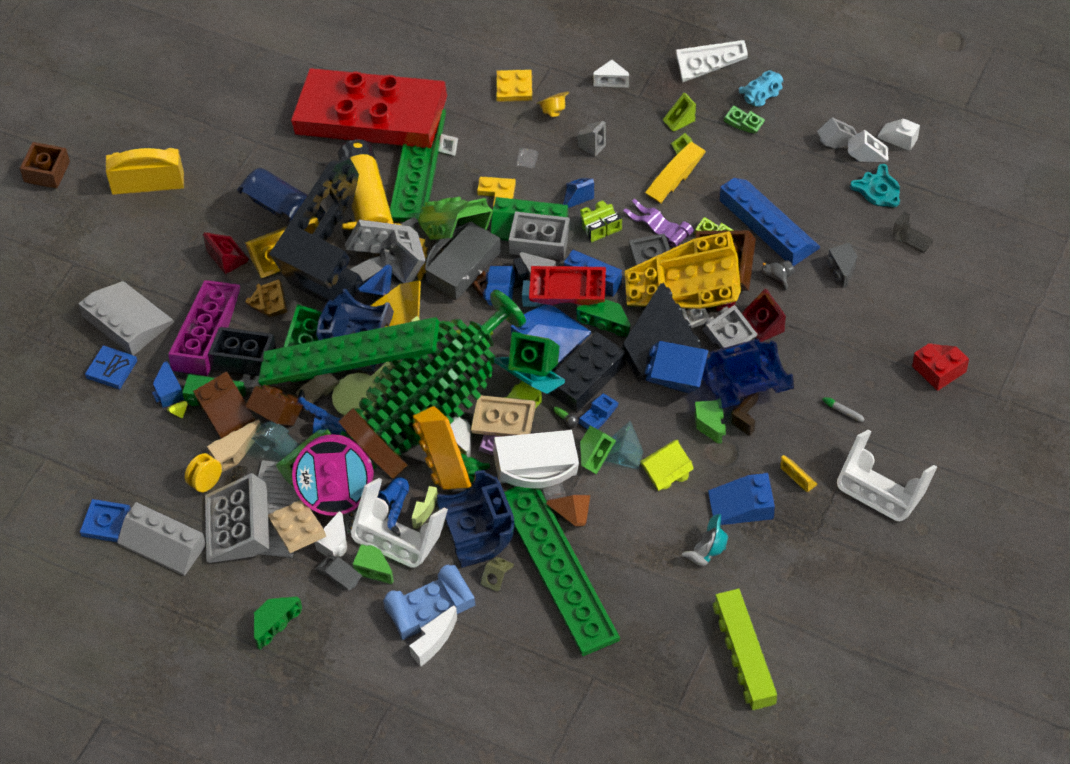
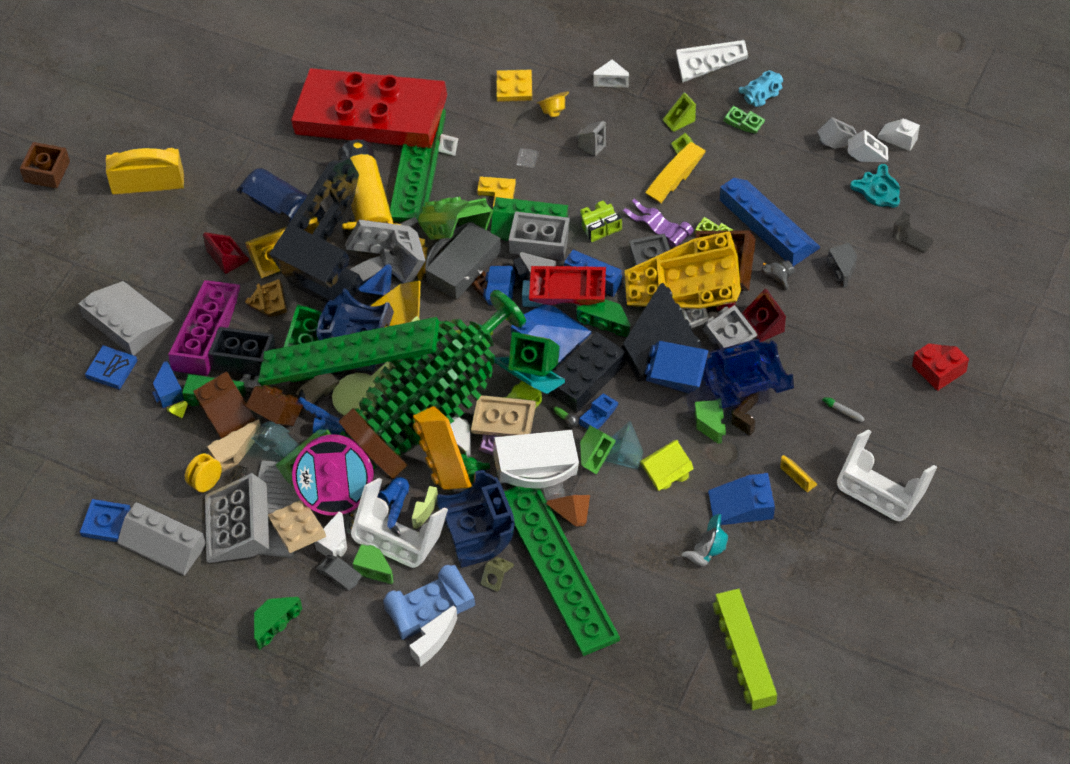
blue slope [563,177,594,208] -> none

